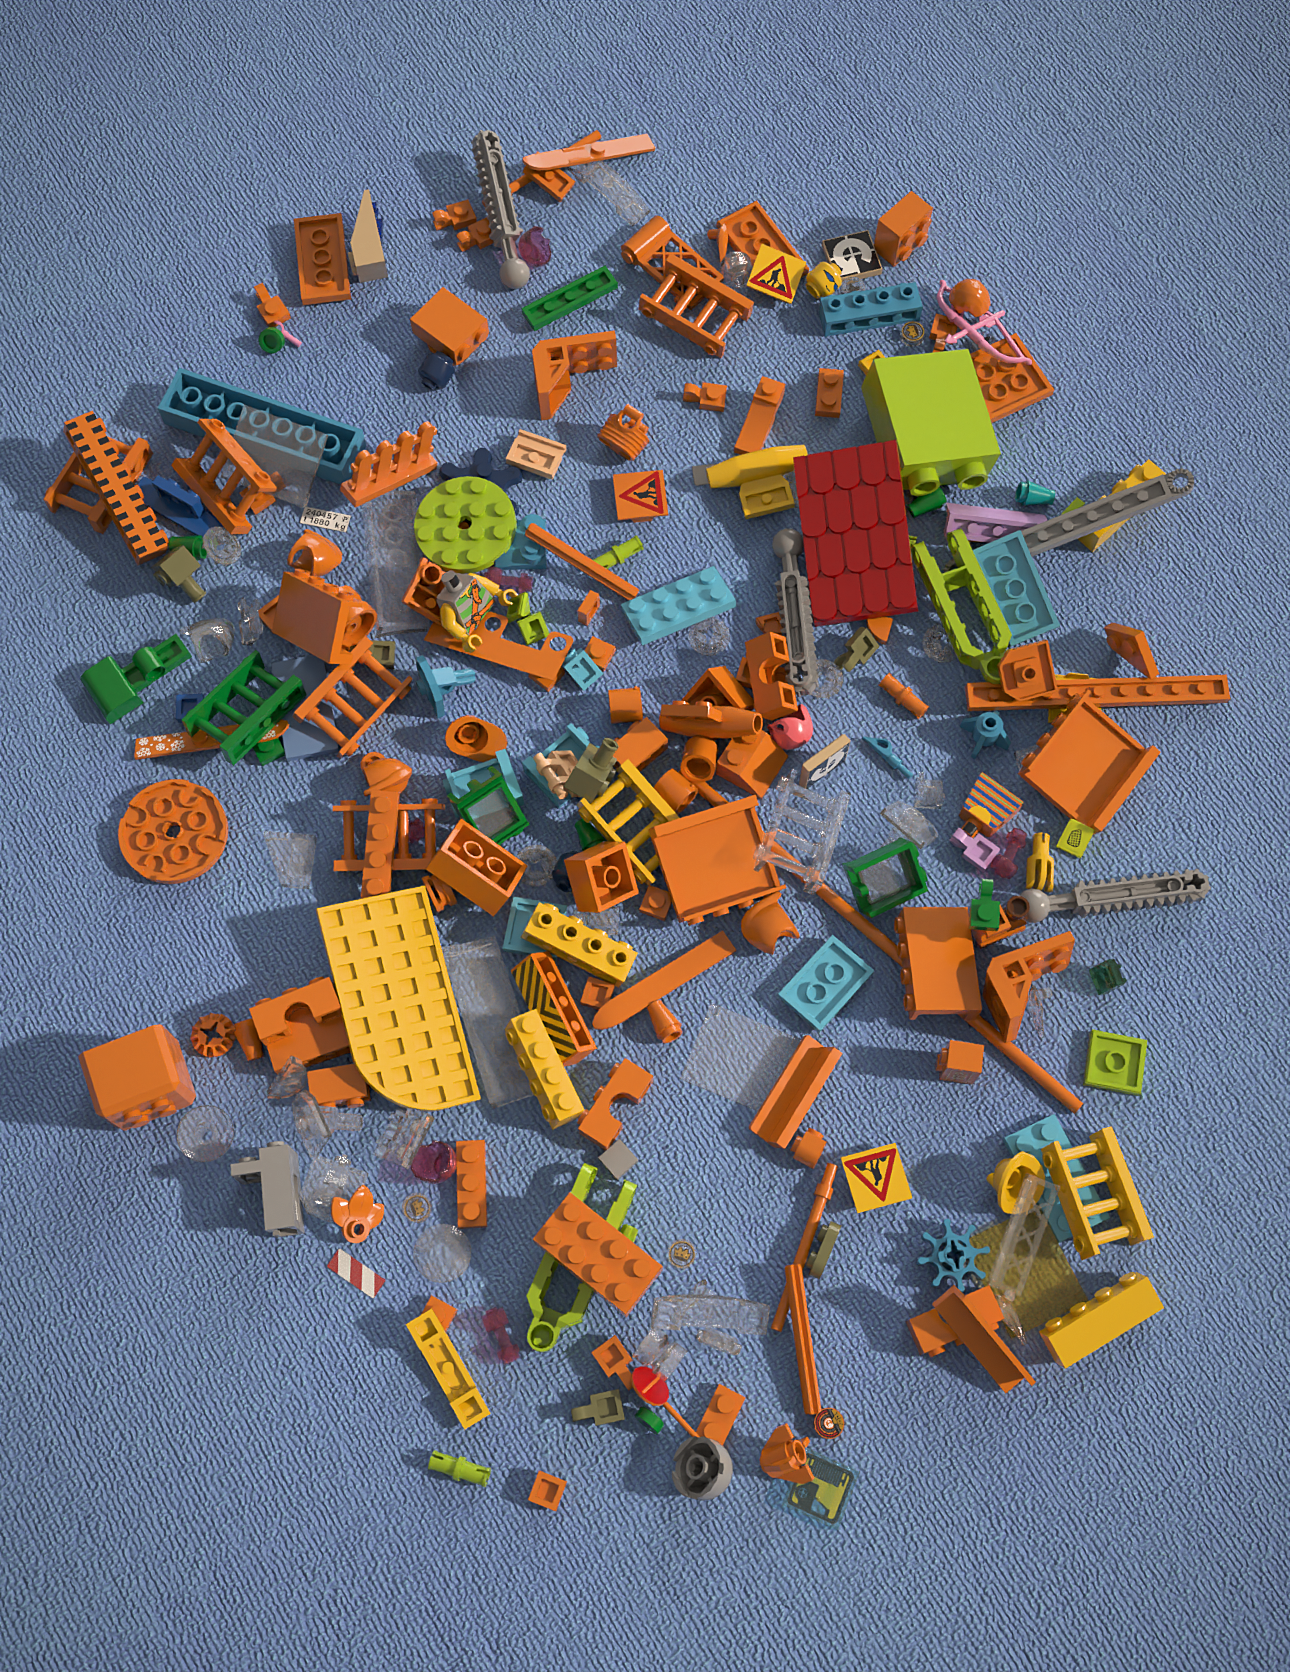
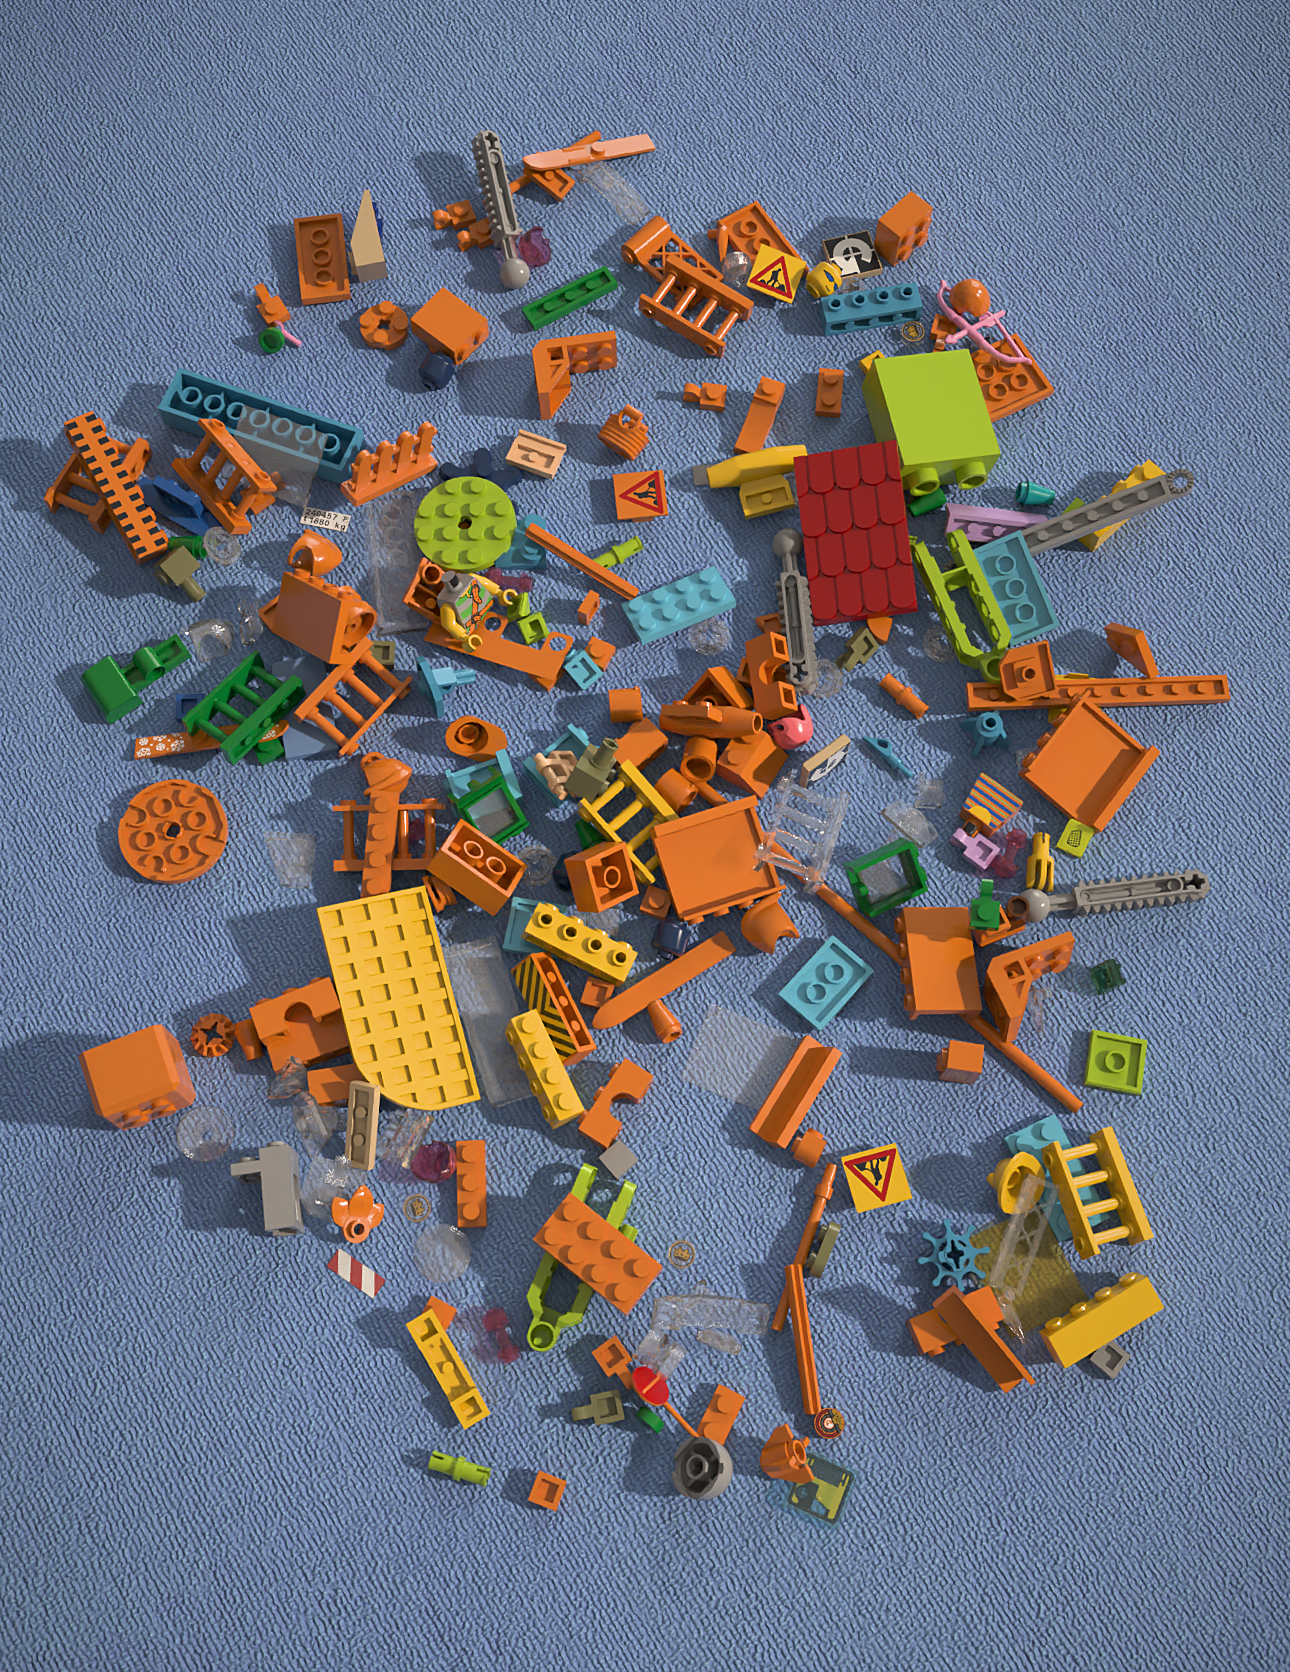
none -> tan plate [344,1080,381,1171]
none -> orange plate [359,301,409,350]
none -> dark blue head [651,918,691,961]
none -> light grey tile [1088,1340,1131,1380]

